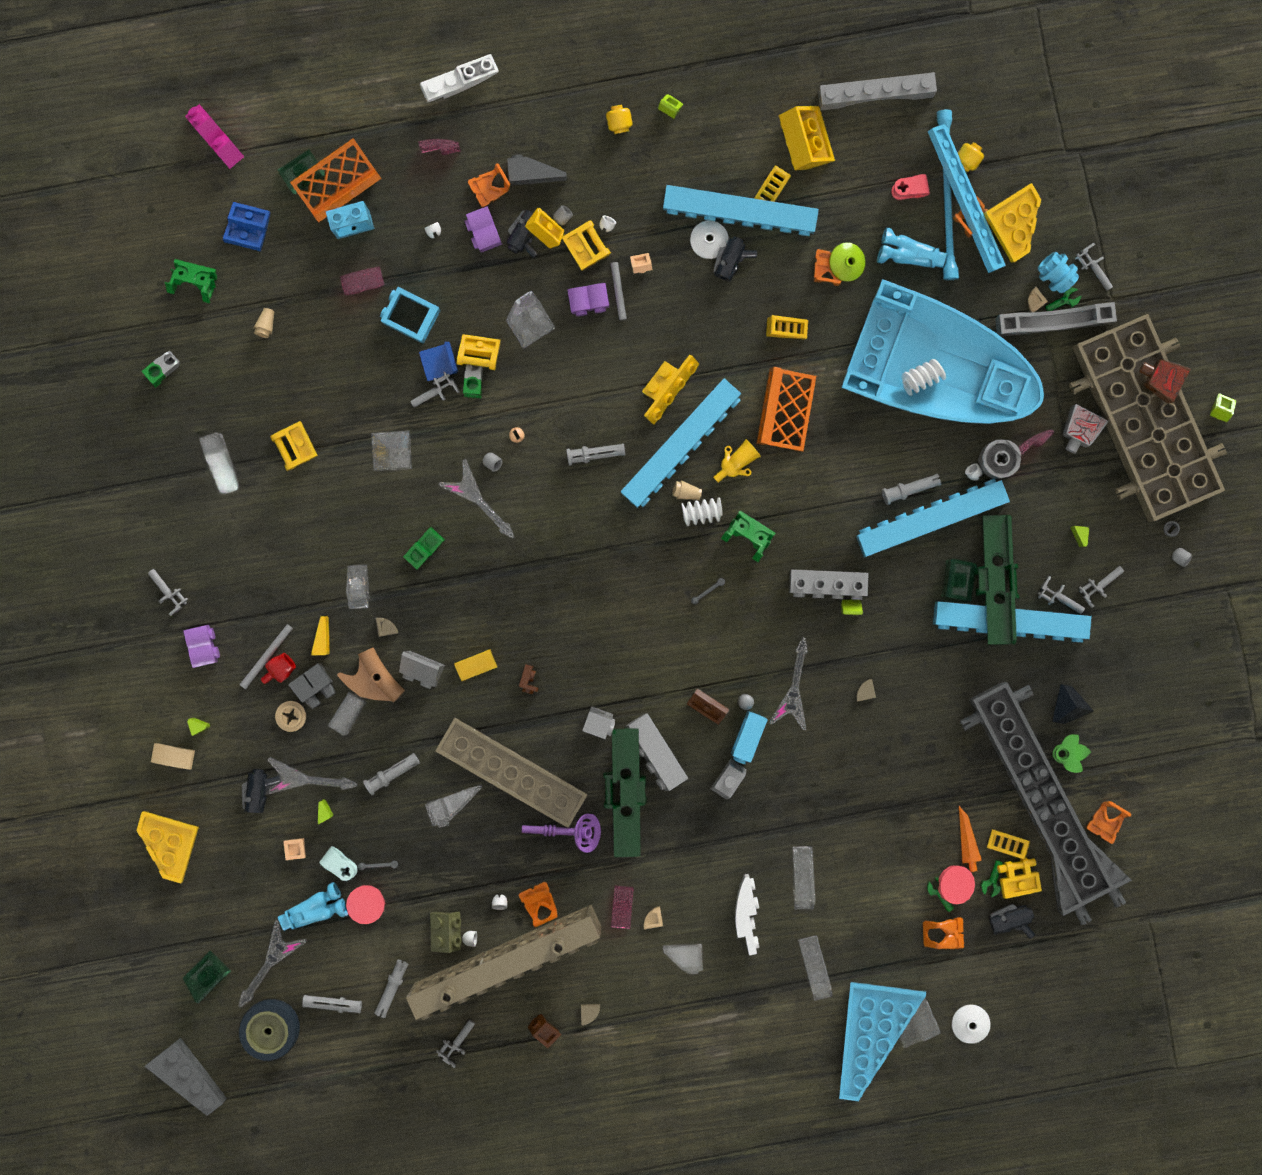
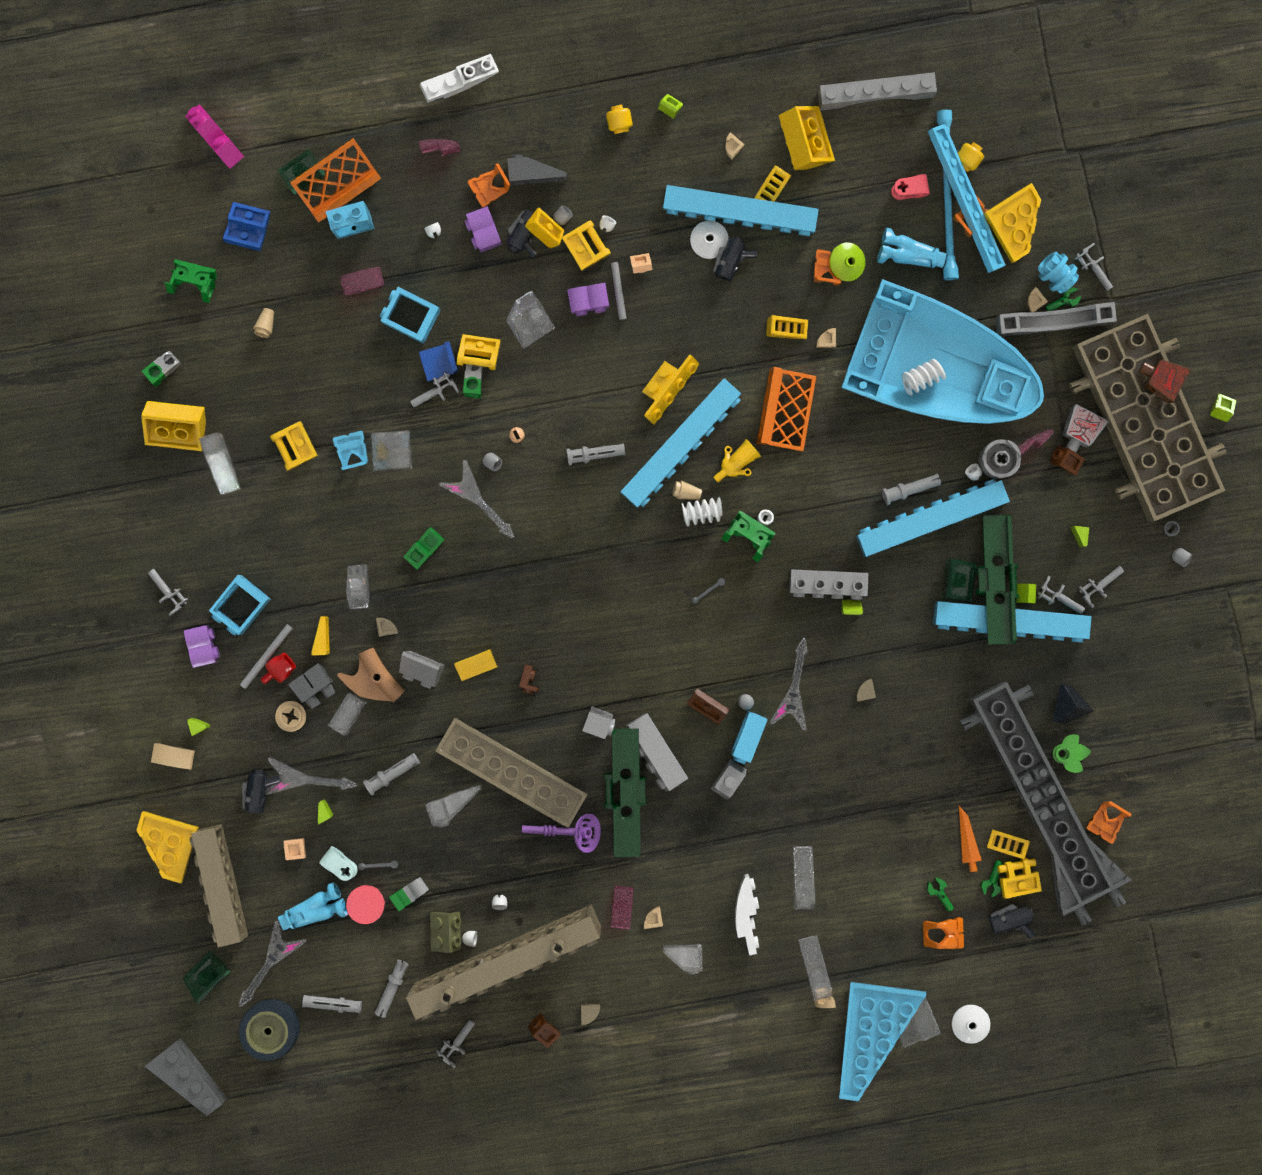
orange piece [519,881,558,927] -> none
coral tile [938,865,975,904] -> none
none -> yellow slope [141,401,206,451]
none -> dark tan brick [190,824,248,947]
none -> medium azure window [209,575,271,635]
none -> medium azure piece [333,431,368,470]
none -> leg [389,877,429,911]
none -> tan tile [725,132,744,160]
none -> white hinge [758,510,774,526]
none -> tan tile [814,996,836,1008]
none -> tan tile [816,328,836,348]
none -> lime slope [1016,584,1036,603]
none -> reddish brown bracket [1049,446,1085,476]

